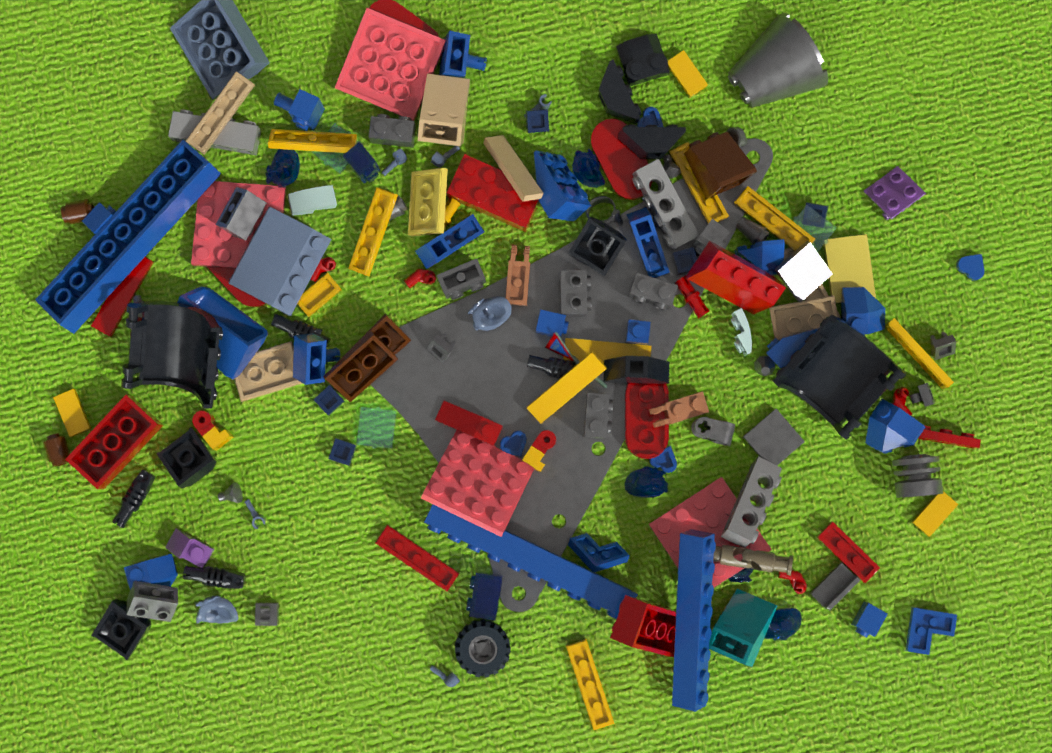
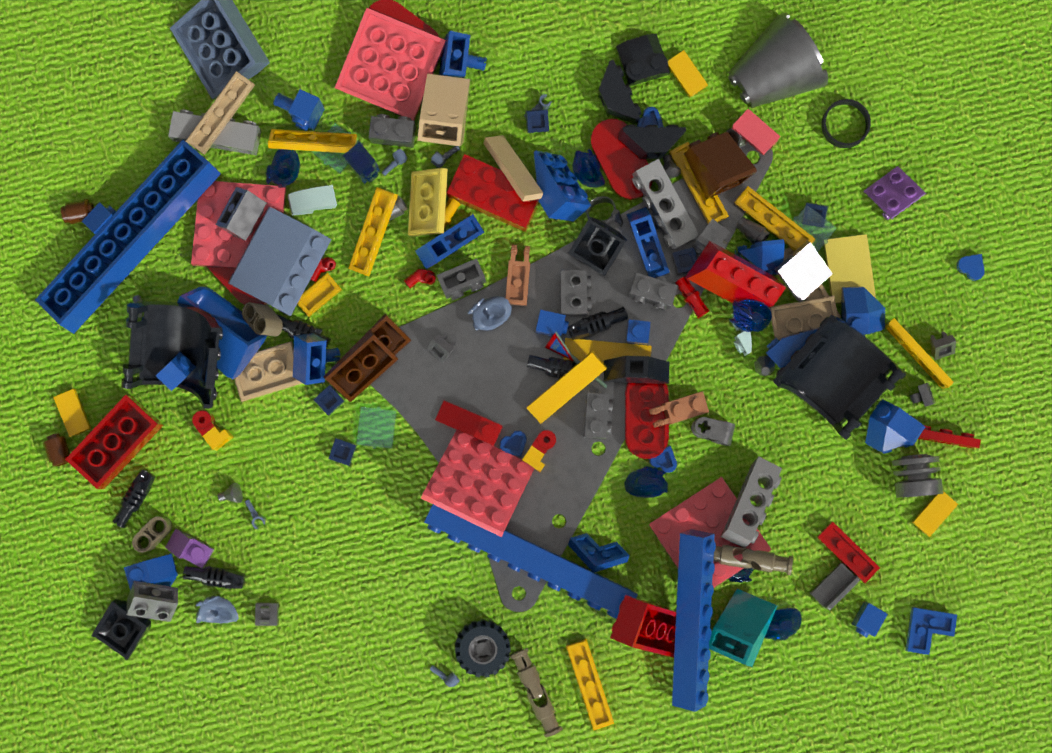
red tile [91,257,154,337] -> none
black slope [157,427,217,489] -> none
red tile [375,525,460,592] -> none
clear blue brick [466,571,503,621] -> none
flat silver tile [743,409,805,465] -> none
red arm [778,570,807,594] -> none
red arm [892,387,913,416] -> none
none -> dark tan beam [132,516,172,552]
none -> blue brick [156,352,196,391]
none -> dark tan beam [242,302,283,336]
none -> dark tan piece [510,648,563,737]
none -> black hinge [568,306,628,340]
none -> clear blue hat [729,299,772,332]
none -> coral panel [732,109,781,155]
none -> black tyre [821,99,871,148]

